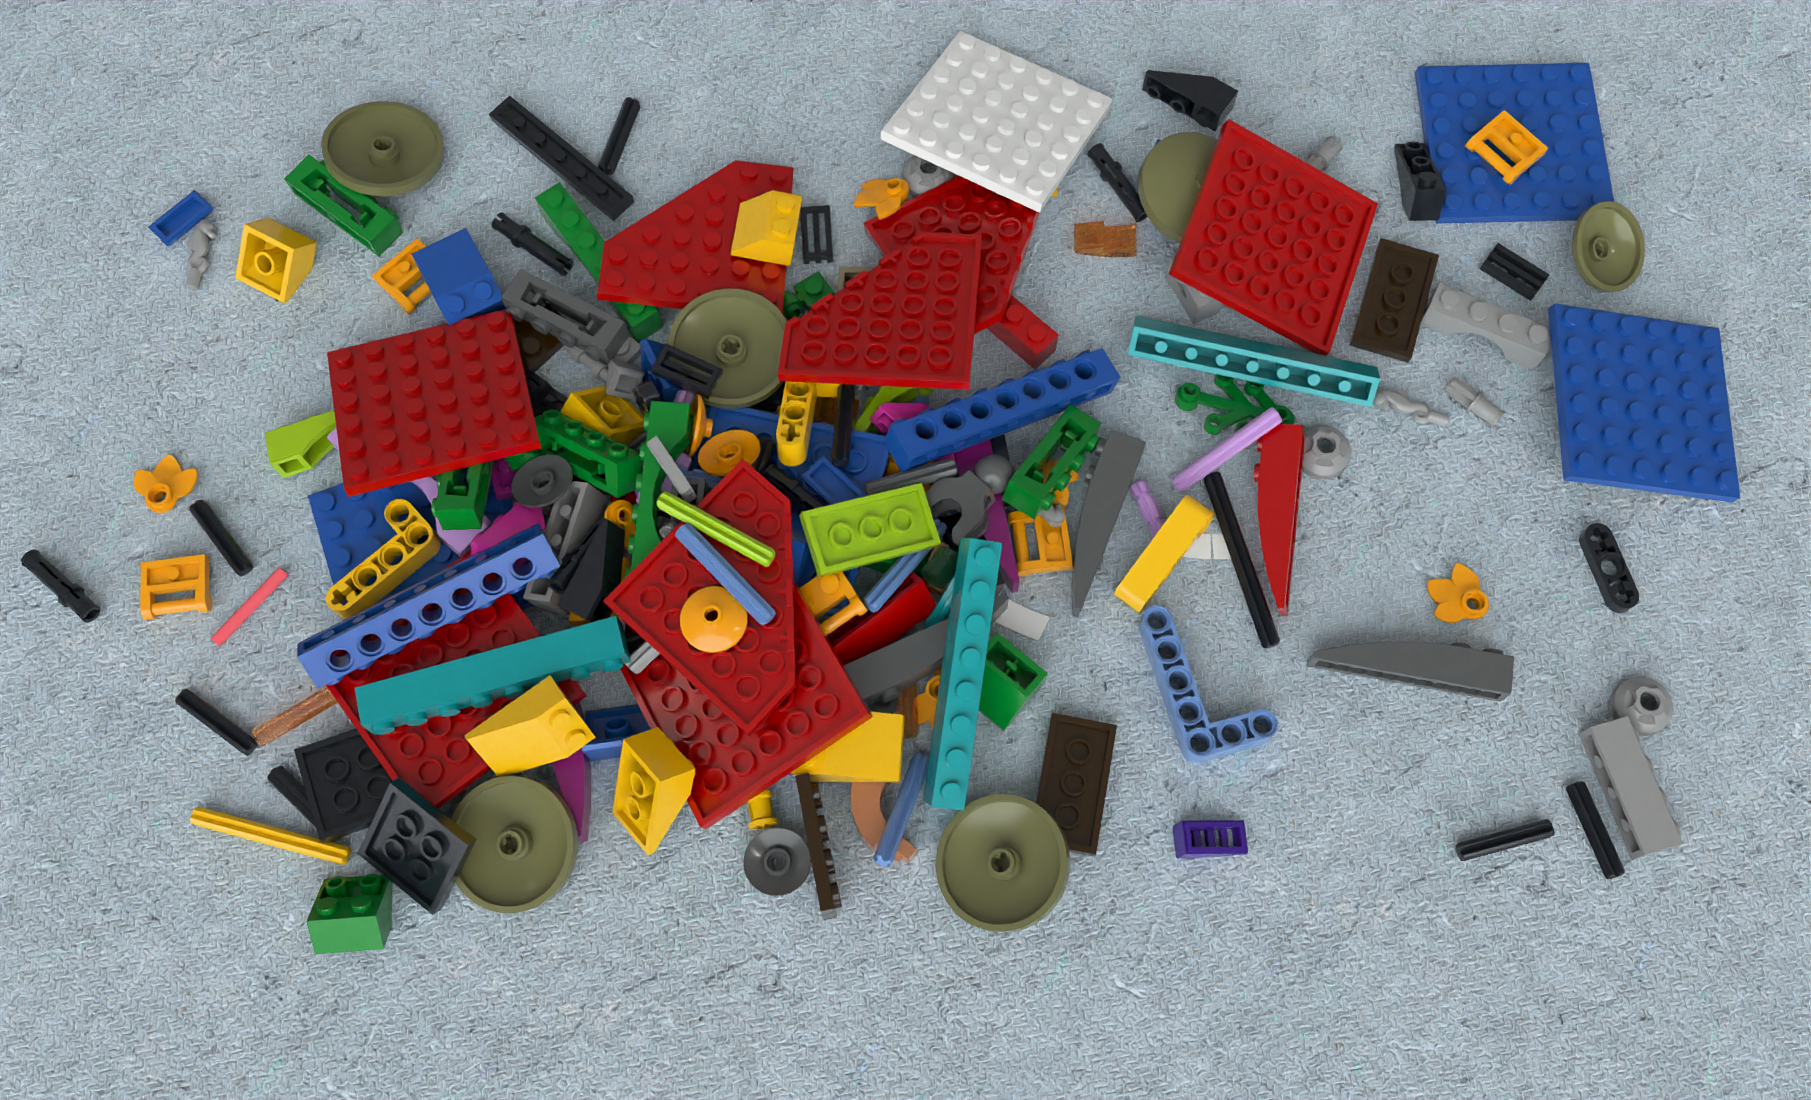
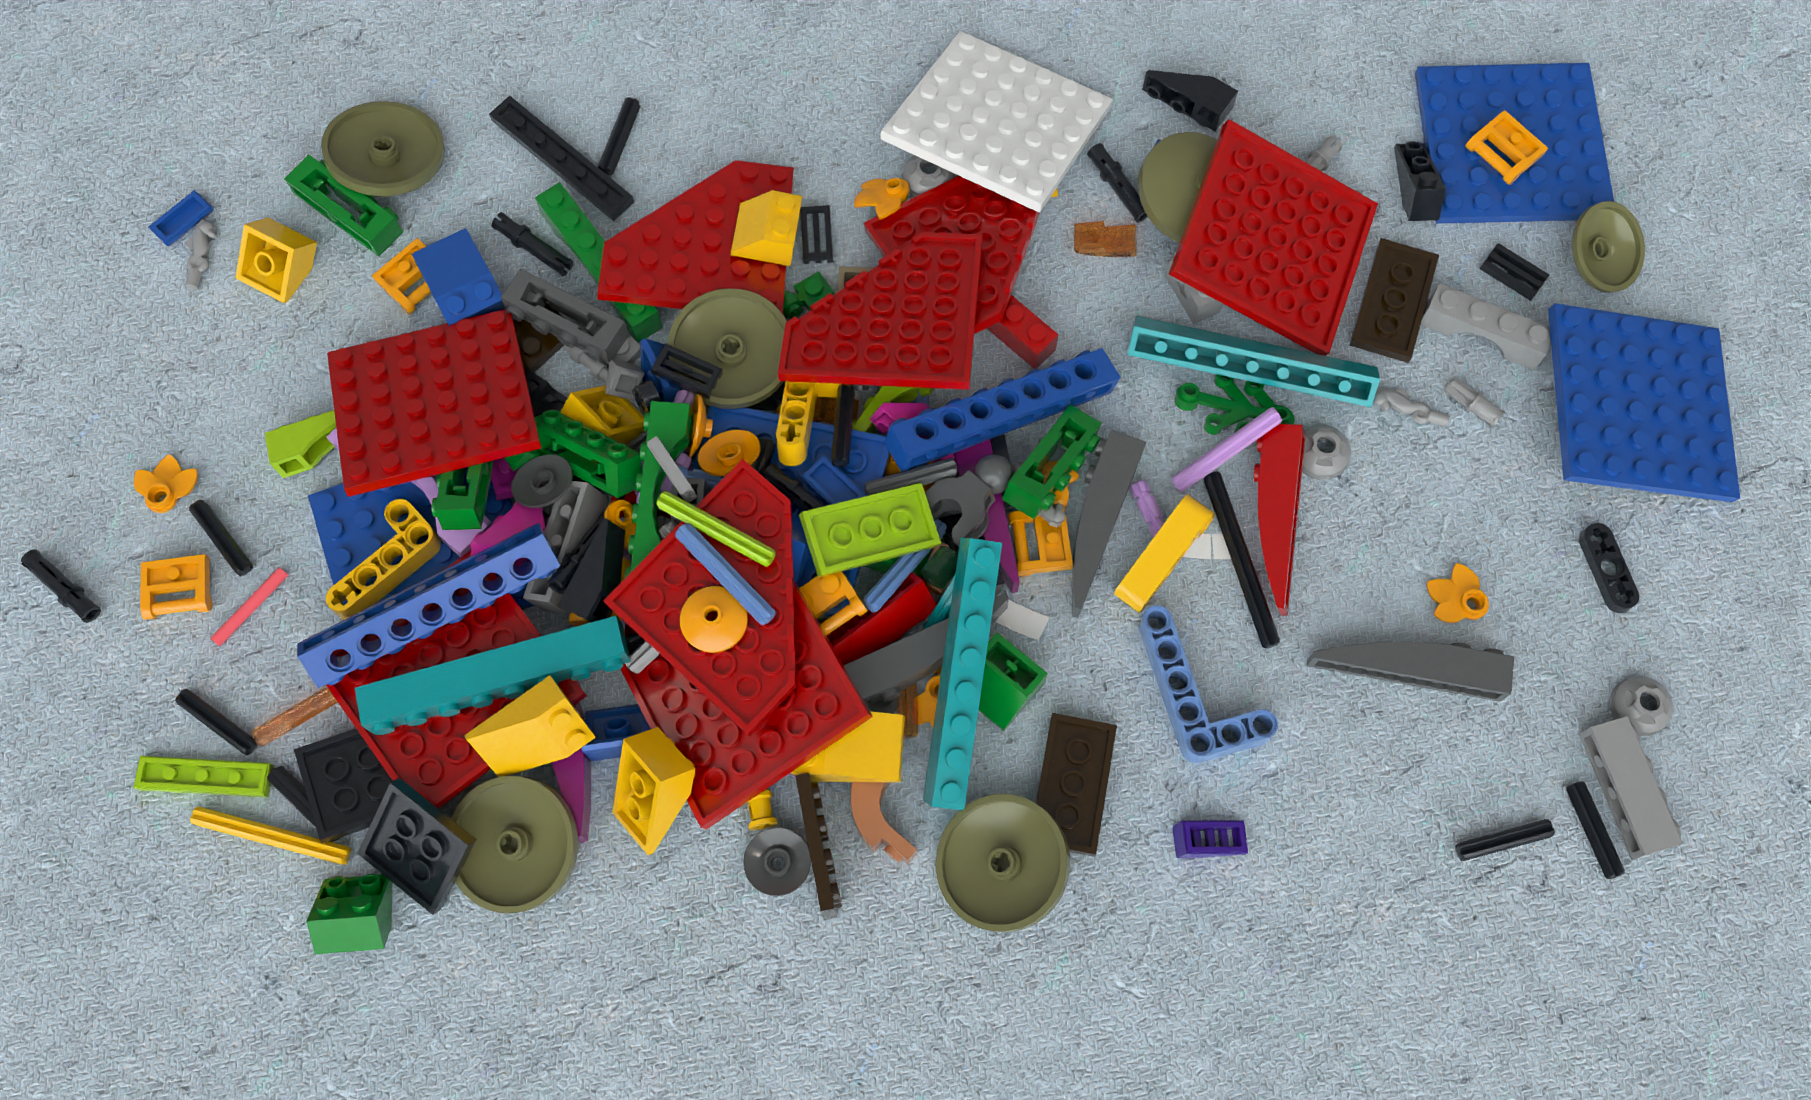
medium blue axle [873,752,929,867] -> none
none -> lime tile [133,756,274,798]

